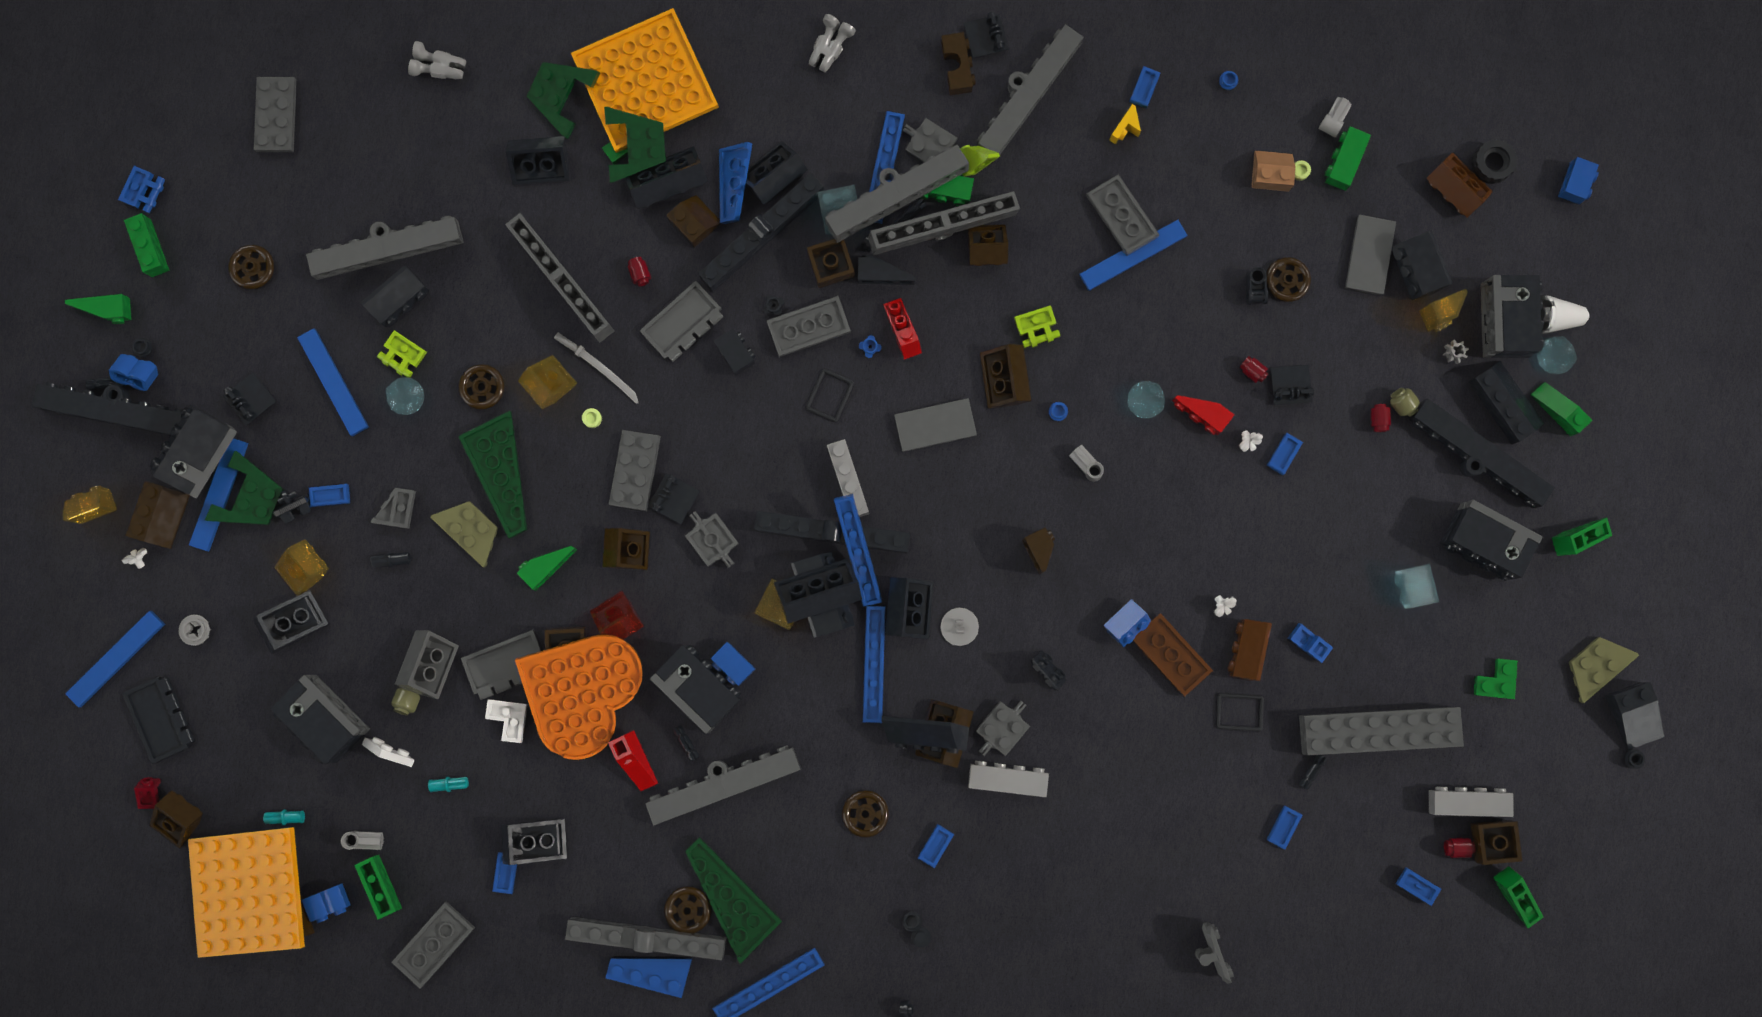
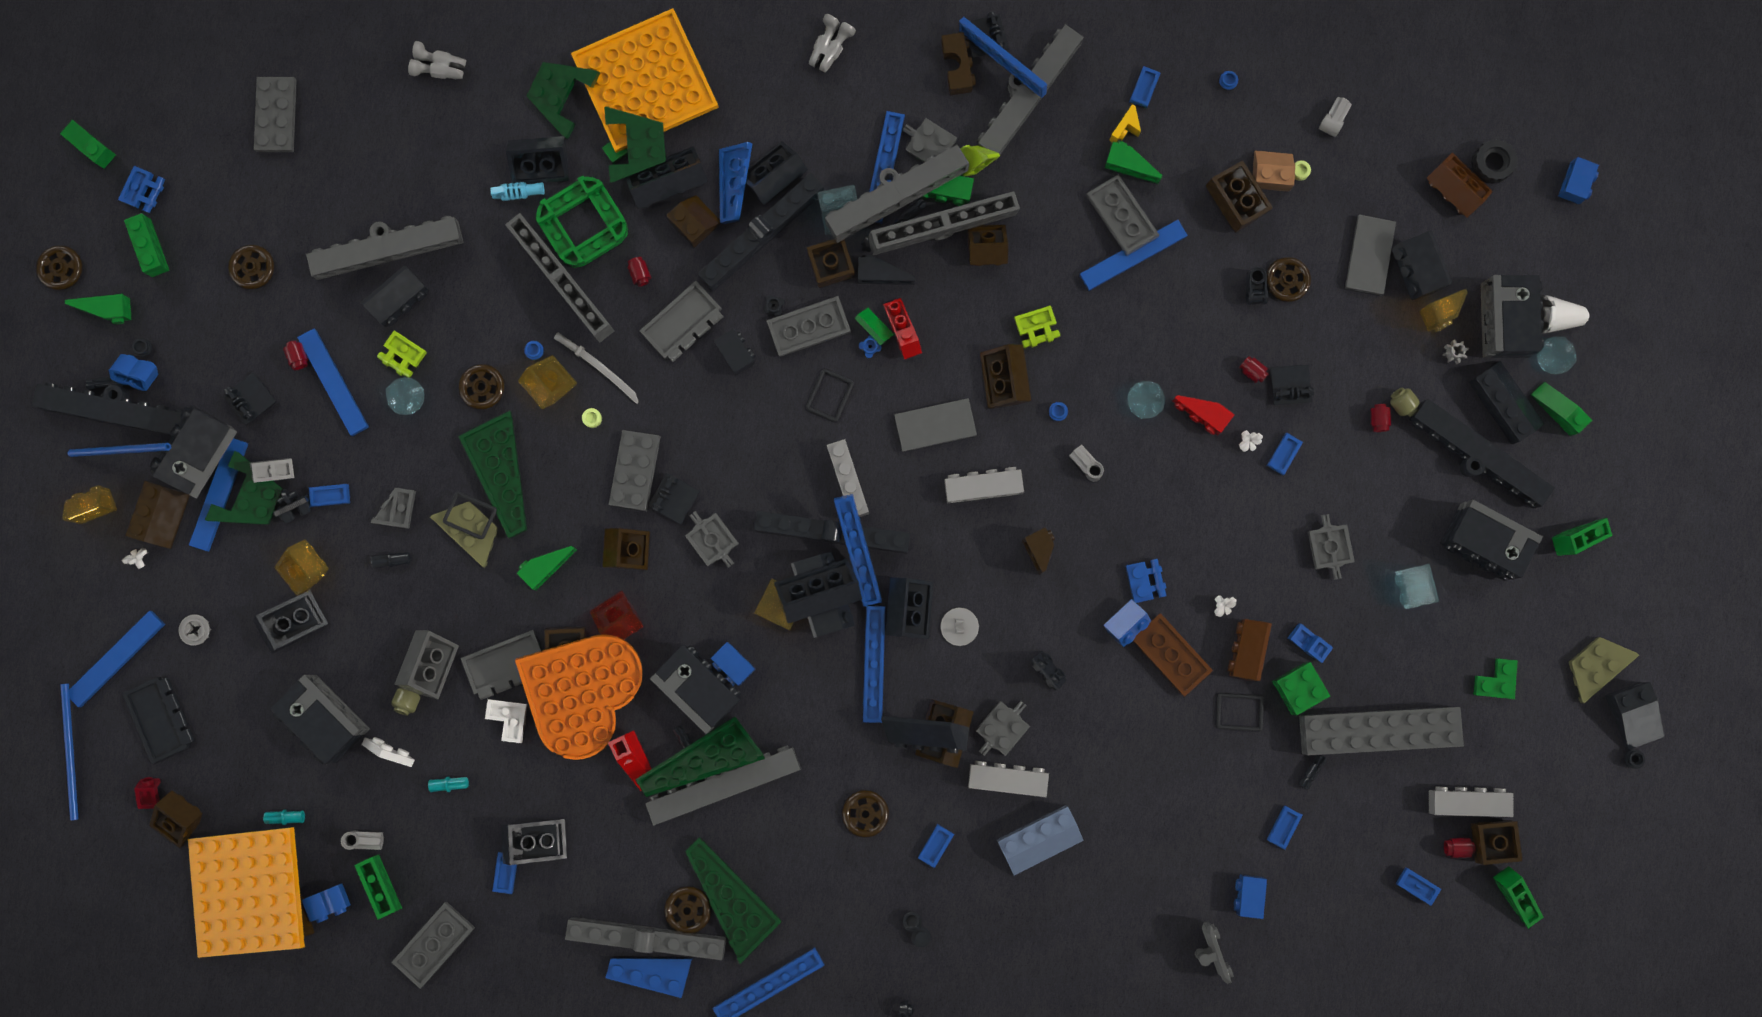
green brick [1325,126,1371,191] -> none
none -> dark brown plate [36,245,82,290]
none -> green slope [60,120,116,169]
none -> blue piece [60,683,79,820]
none -> blue piece [68,443,171,457]
none -> light grey hinge [250,458,294,483]
none -> dark red brick [283,341,308,370]
none -> black piece [443,492,497,540]
none -> medium azure hinge [491,182,545,201]
none -> blue plate [524,341,544,360]
none -> green plate [536,176,628,268]
none -> dark green wing [635,717,765,797]
none -> green tile [855,308,894,345]
none -> light grey brick [944,467,1024,504]
none -> blue tile [959,17,1047,98]
none -> sand blue slope [997,805,1084,875]
none -> green slope [1105,141,1162,184]
none -> blue plate [1125,559,1167,603]
none -> dark brown slope [1205,160,1273,233]
none -> blue brick [1234,874,1267,919]
none -> green brick [1272,662,1330,715]
none -> dark grey plate [1308,514,1355,580]

